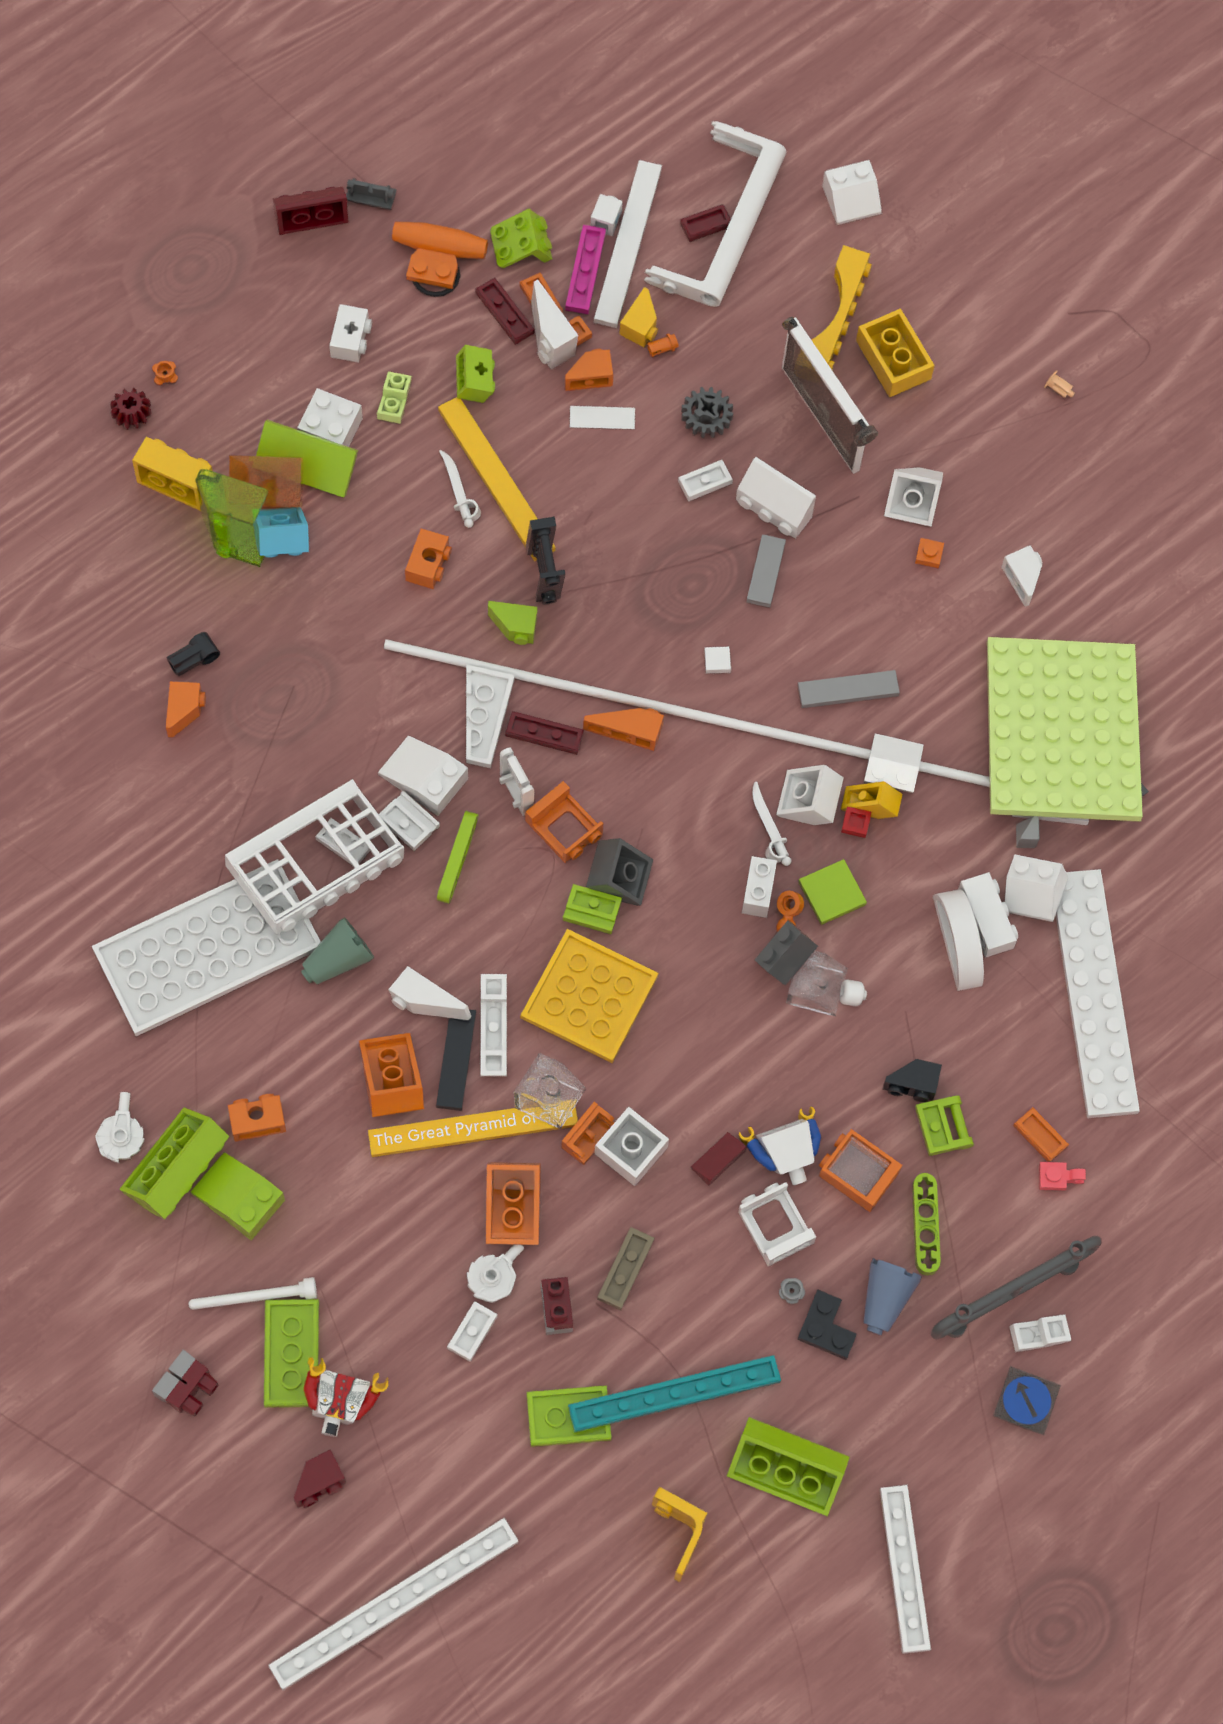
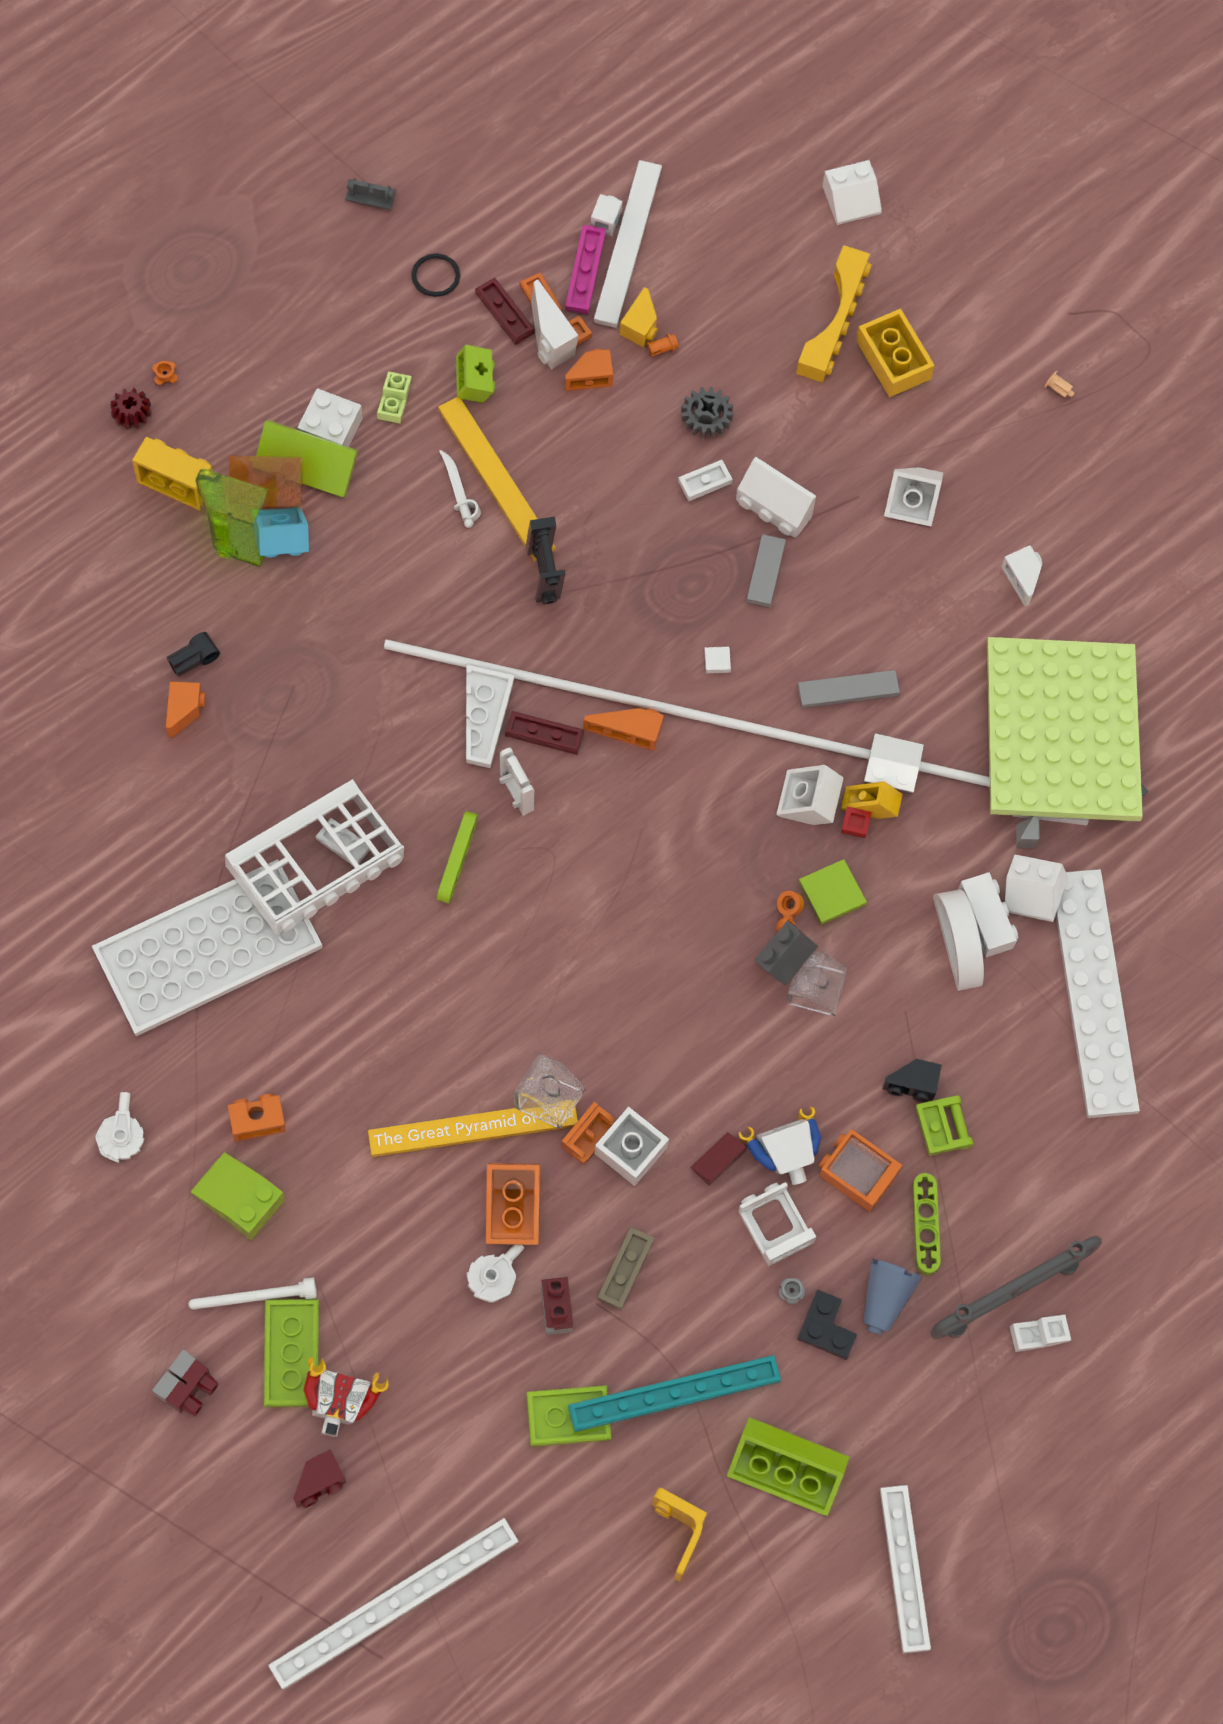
lime slope [119,1107,230,1219] -> none
dark red slope [273,186,349,235] -> none
sand green cone [301,917,374,985] -> none
white brick [330,304,372,362] -> none
orange slope [359,1033,424,1117] -> none
white slope [378,736,468,816] -> none
white plate [379,791,440,851] -> none
white slope [388,966,471,1020] -> none
orange plate [392,222,488,289] -> none
orange brick [405,528,452,589] -> none
black tile [436,1009,476,1111] -> none
white plate [447,1301,497,1362] -> none
white slope [481,974,507,1076] -> none
lime slope [488,601,538,645] -> none
lime bracket [490,209,552,268] -> none
yellow plate [520,929,659,1063] -> none
orange window [525,781,604,863] -> none
lime plate [563,884,622,934] -> none
white sticker [570,406,635,429] -> none
dark grey slope [586,838,653,906] -> none
white piece [644,122,787,307] -> none
dark red tile [680,204,731,242] -> none
white brick [742,856,777,918] -> none
white sword [753,782,791,866] -> none
clear smoke door [782,317,878,474] -> none
white piece [839,979,867,1006] -> none
orange plate [915,538,944,569] -> none
piece [993,1366,1061,1435] -> none
orange tile [1013,1107,1069,1162] -> none
coral plate [1039,1162,1086,1191] -> none

